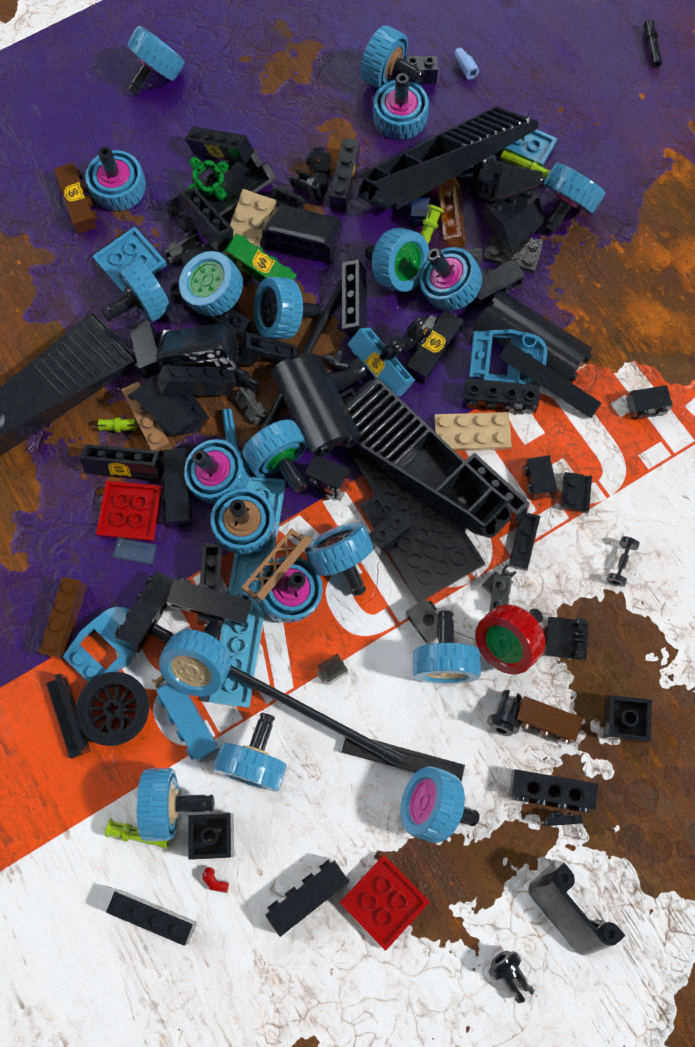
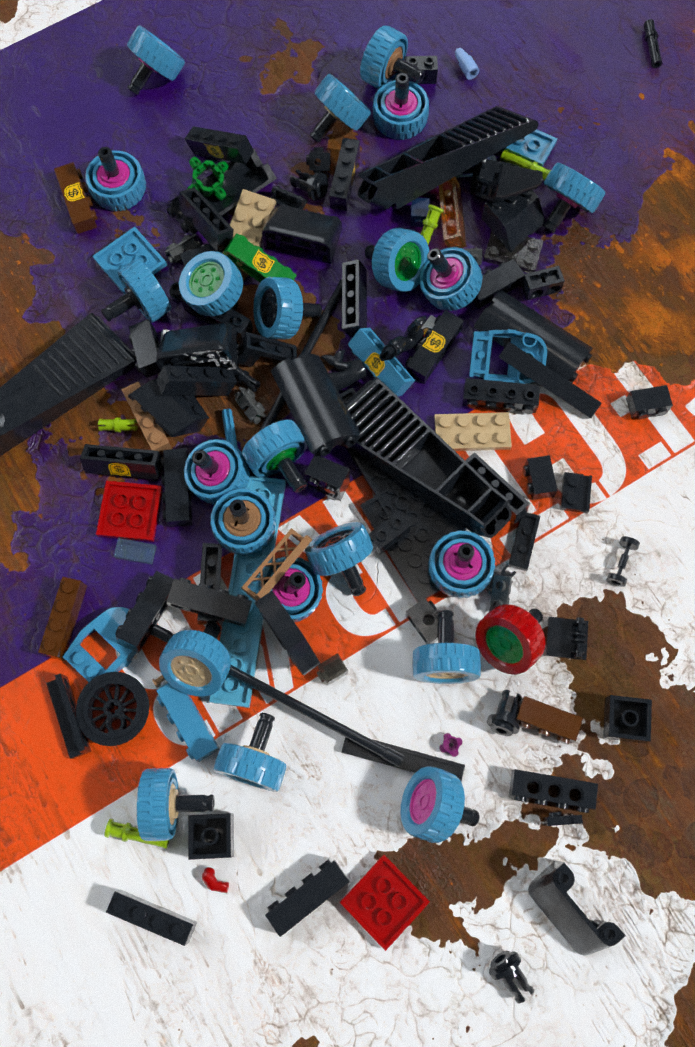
none -> black piece [254,591,321,676]
none -> dark azure wheel [310,74,371,143]
none -> dark azure wheel [428,530,495,599]
none -> magenta plate [439,733,463,757]
none -> black brick [521,266,565,300]

